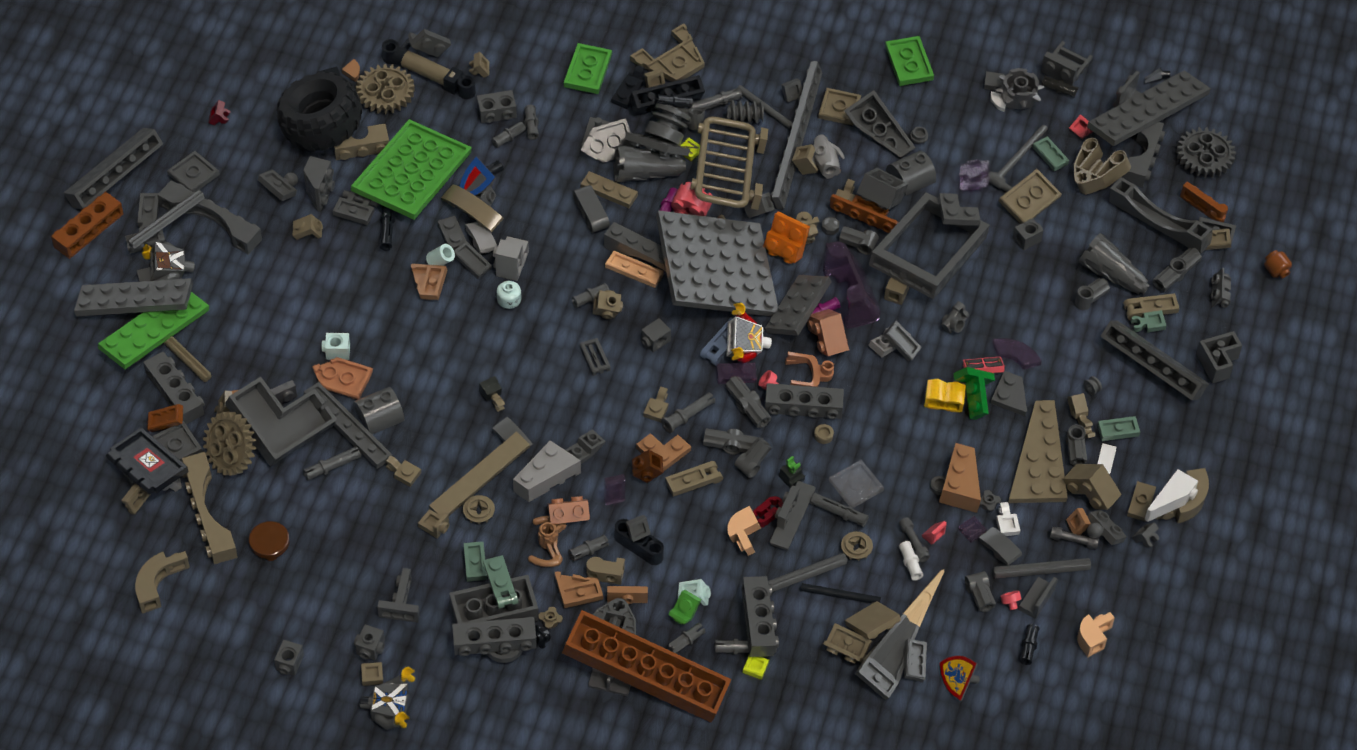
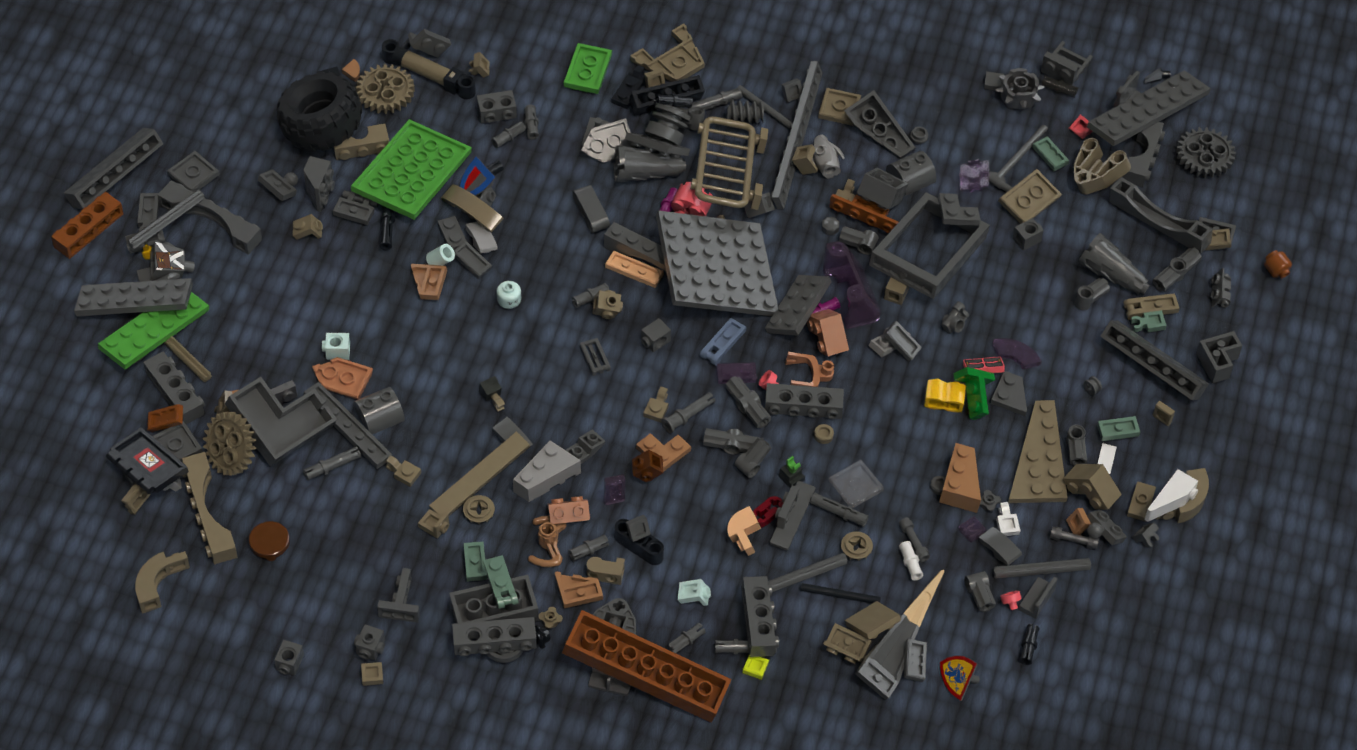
dark red tile [208,100,231,126] -> none
torso [360,667,415,730] -> none
light grey brick [493,236,529,281] -> none
dark tan plate [581,171,638,209] -> none
medium nougat plate [607,586,648,604] -> none
dark tan plate [665,461,723,497] -> none
bright green bracket [668,590,702,624] -> none
neon yellow tile [680,138,700,161] -> none
torso [727,303,772,363] -> none
orange plate [764,211,810,264] -> none
dark tan hips [796,212,819,245] -> none
bright green plate [885,36,934,86] -> none
coral slope [922,521,947,545] -> none
white tile [990,91,1006,112] -> none
dark tan piece [1067,393,1095,438] -> none
light nougat brick [1077,612,1115,657] -> none
dark orange plate [1180,181,1228,222] -> none
none -> dark tan tile [1153,401,1175,426]

